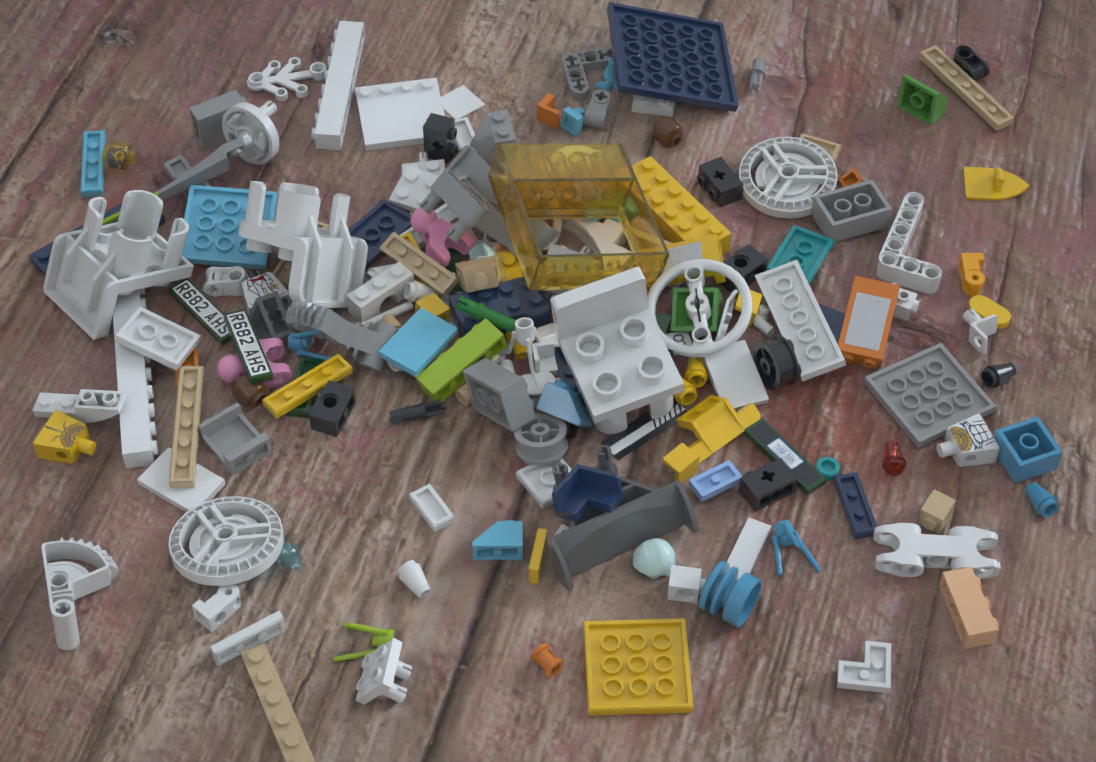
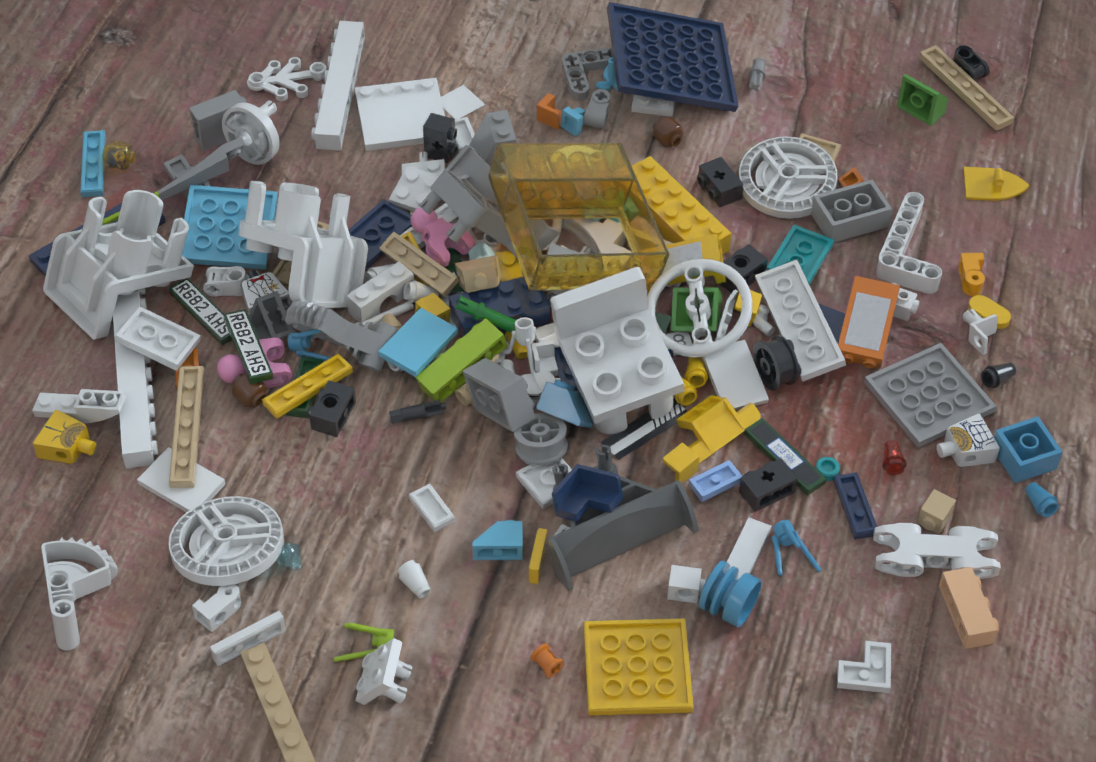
light grey panel [198,403,272,476] -> none
light aqua hair [633,538,676,579] -> none

